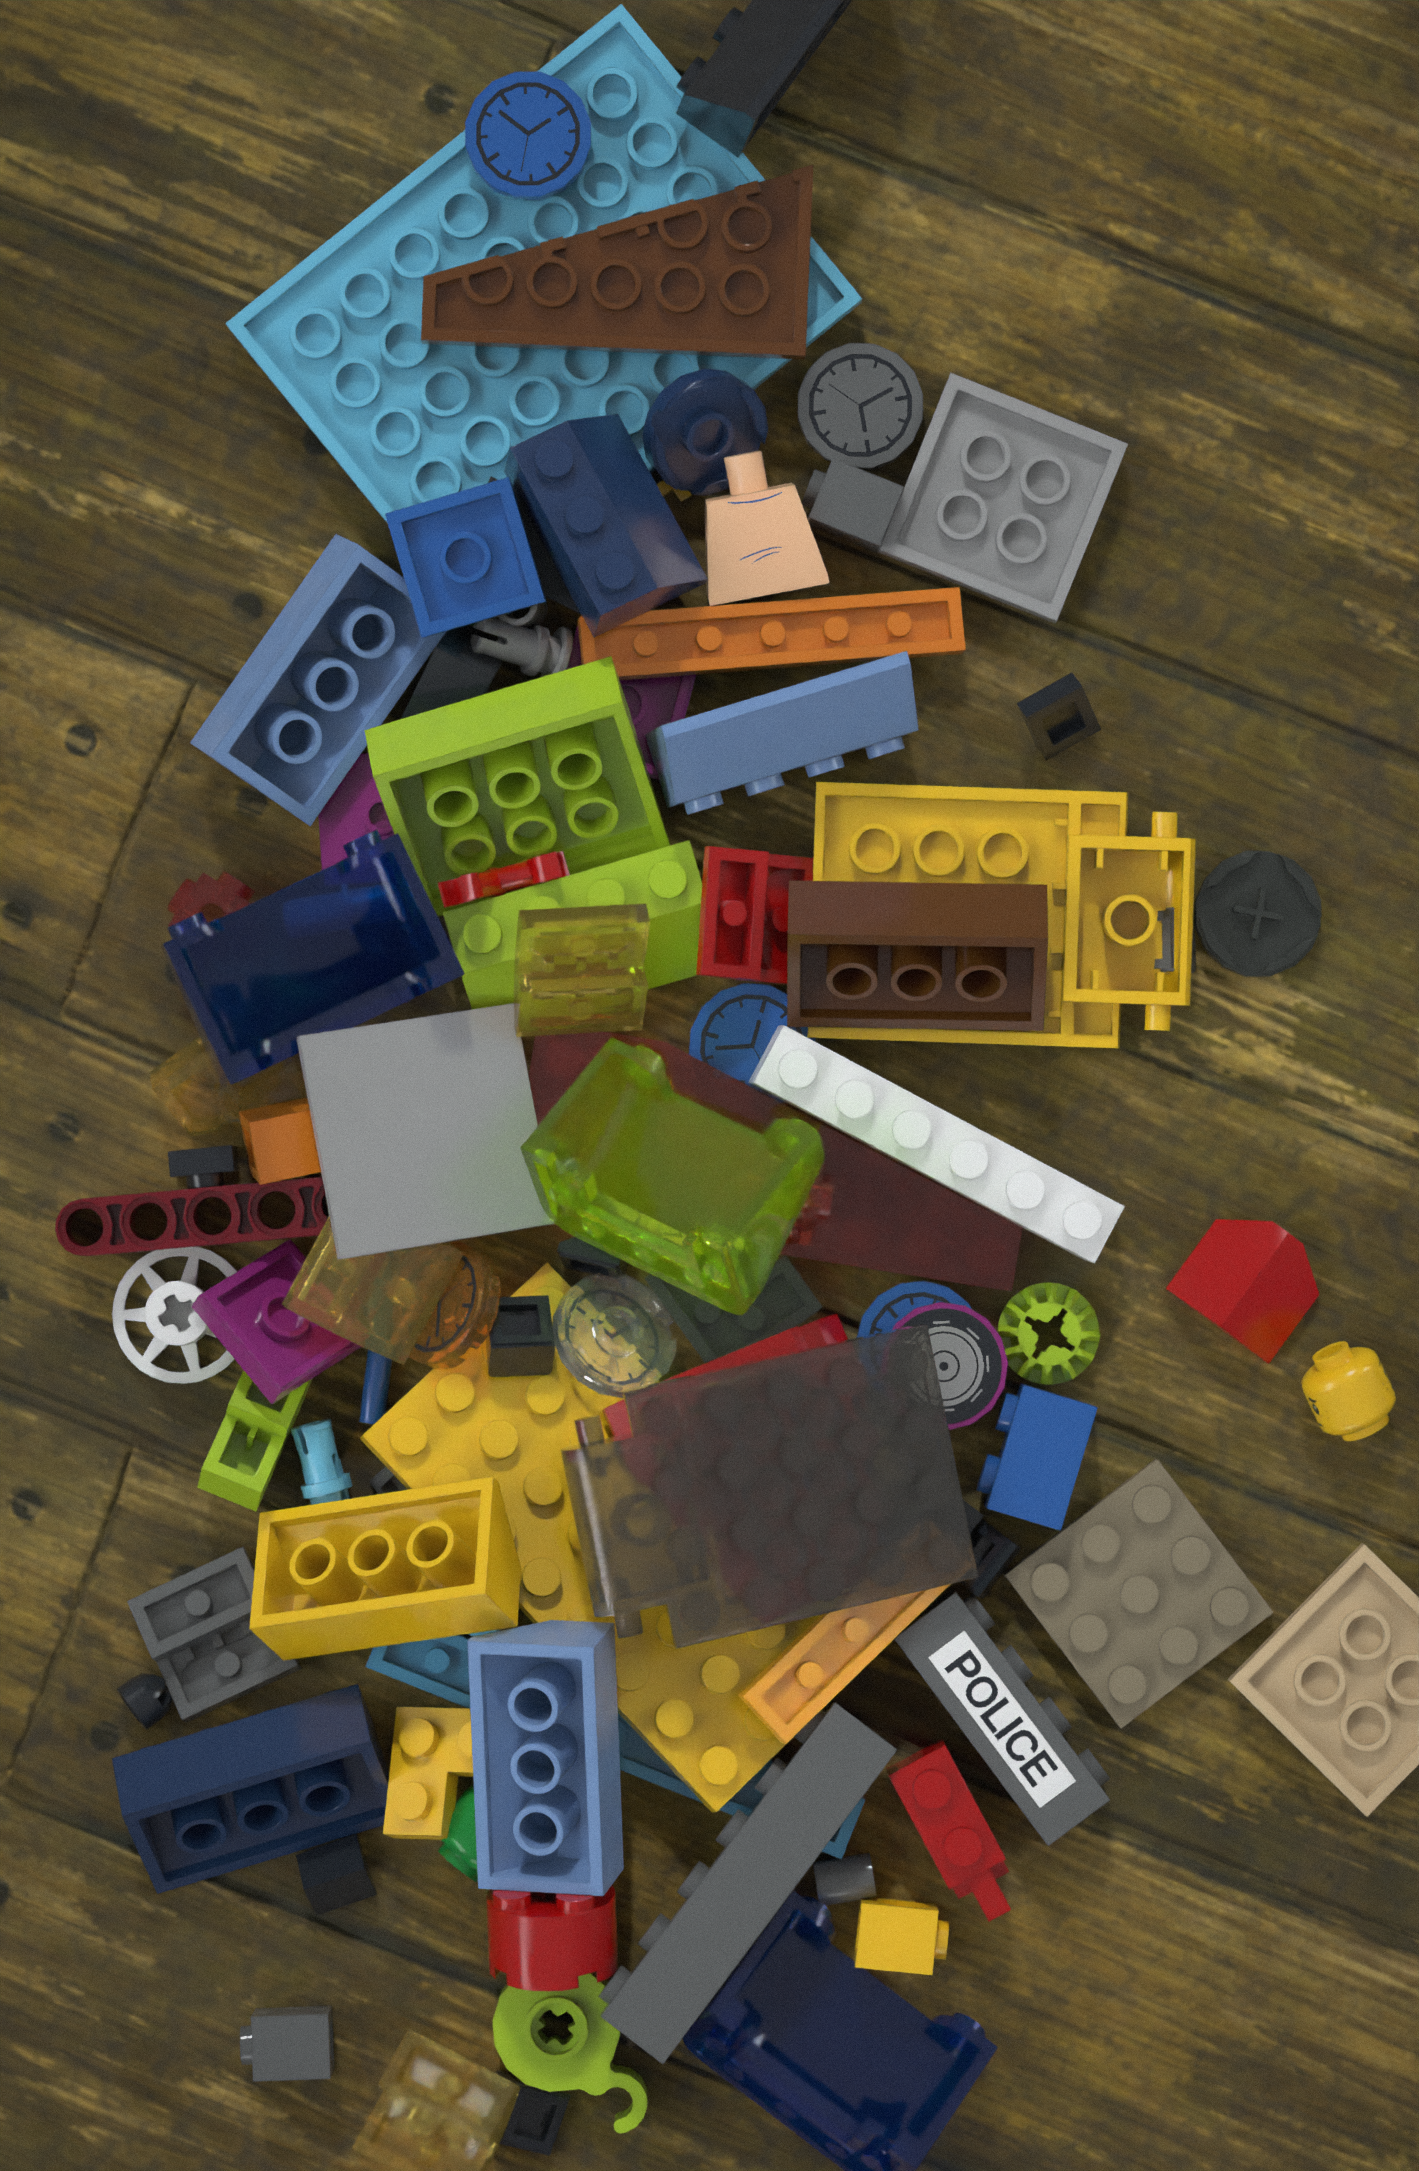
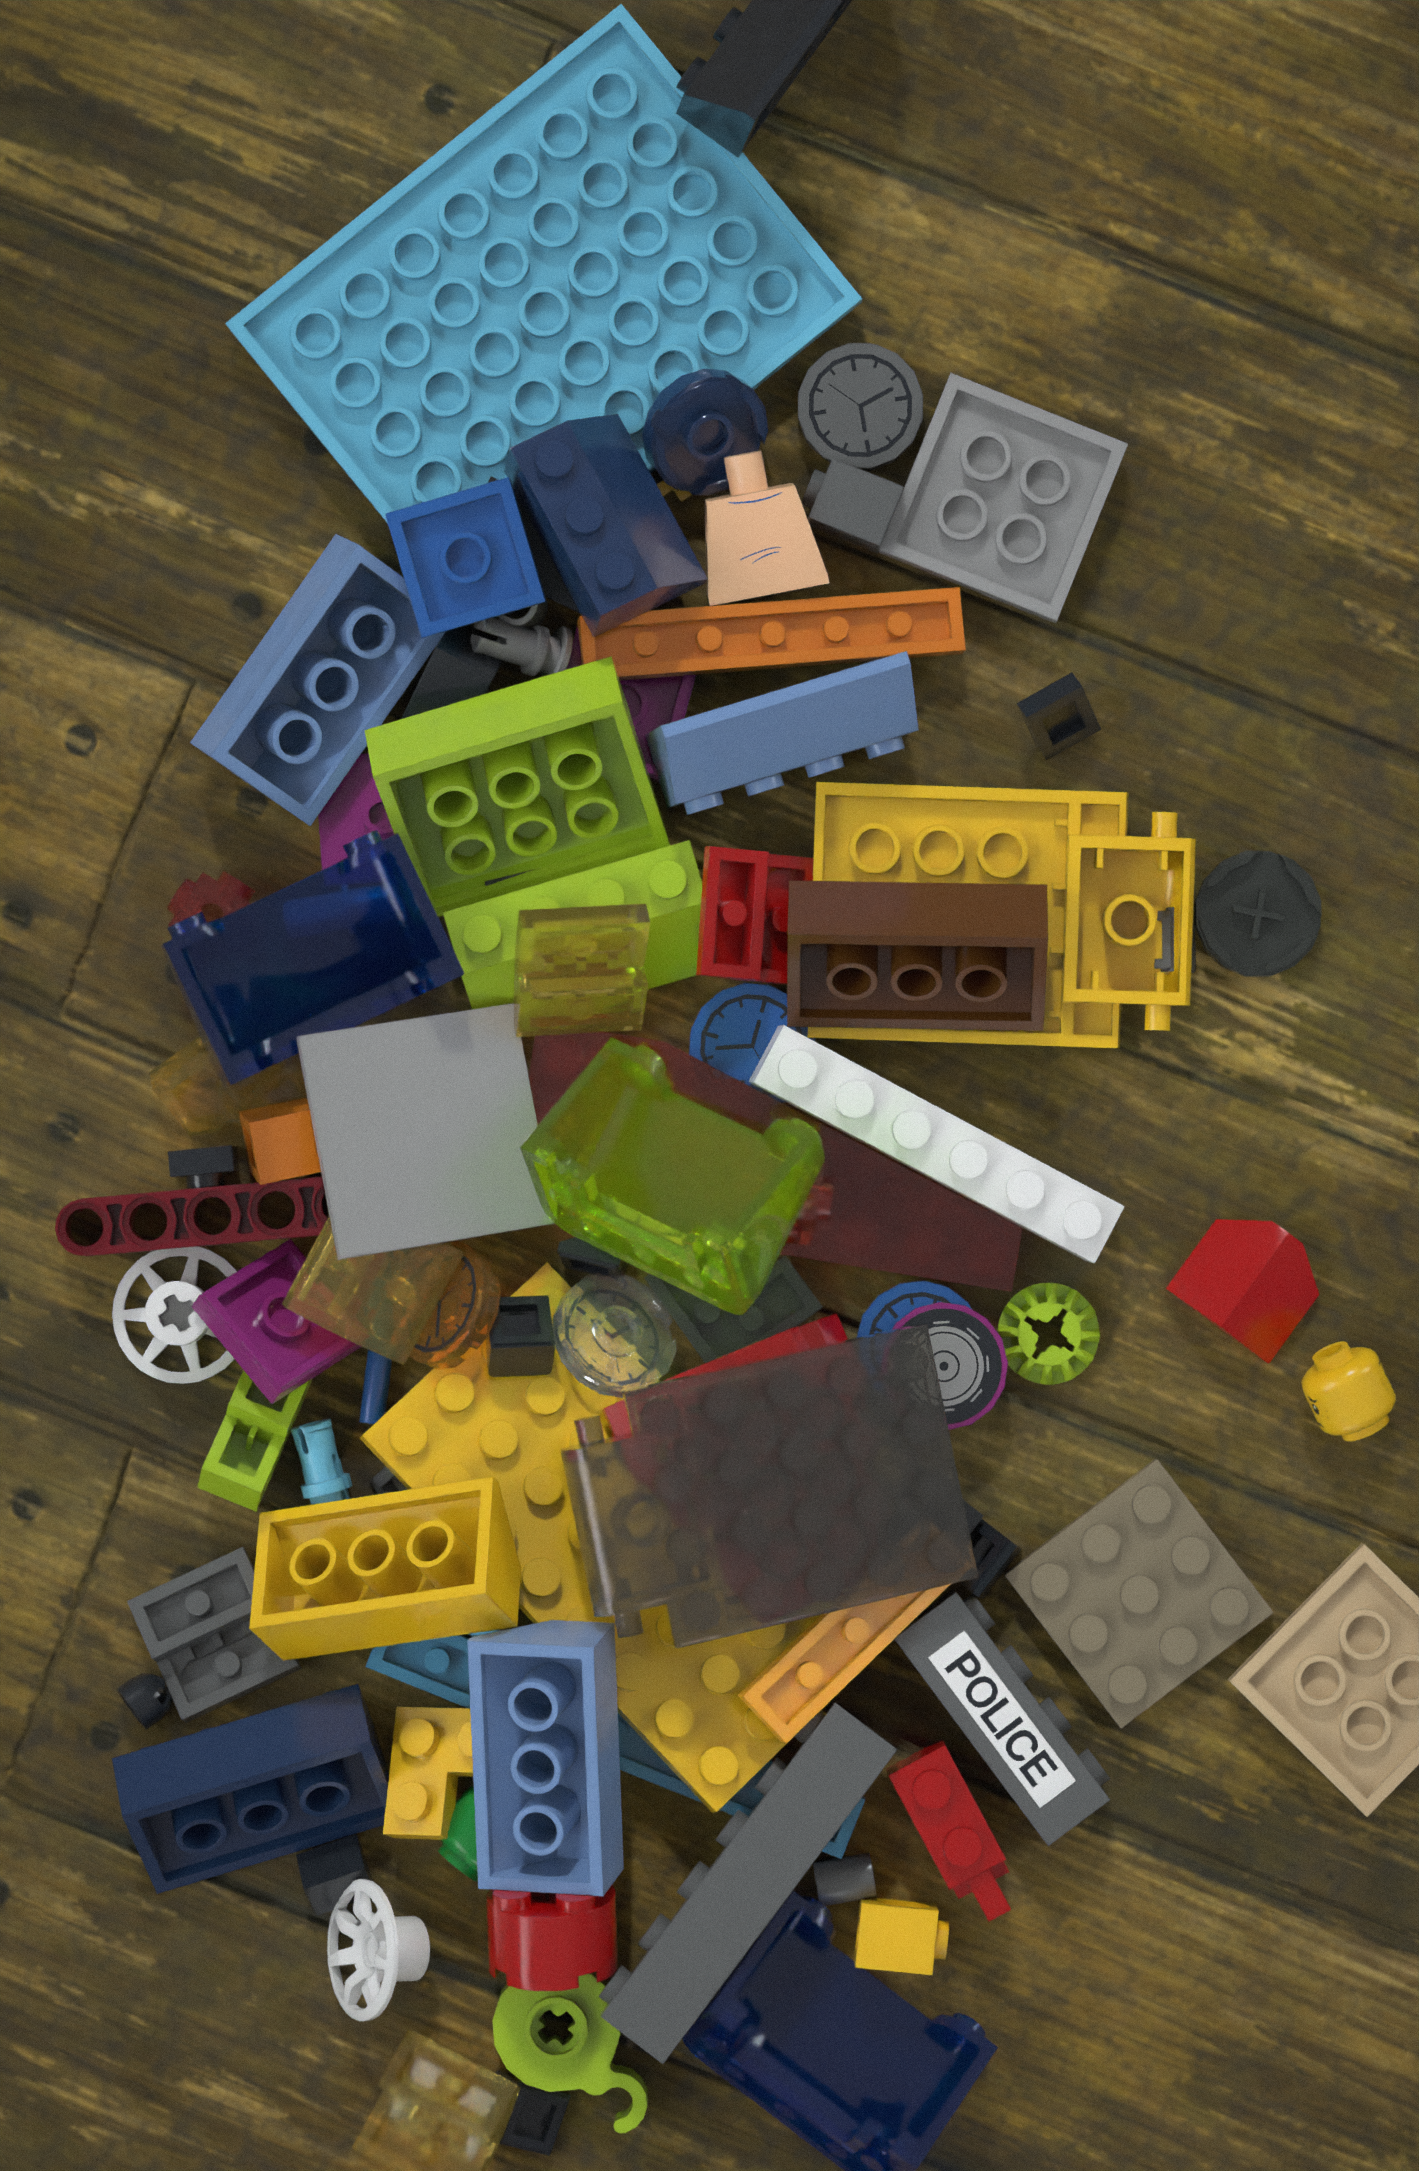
dark grey brick [240,2006,335,2082] -> none
reddish brown wing [421,164,813,360] -> none
red arm [438,851,570,908] -> none
blue tile [465,72,591,200] -> none
blue brick [977,1383,1098,1531] -> none
none -> white wheel [327,1879,430,2021]

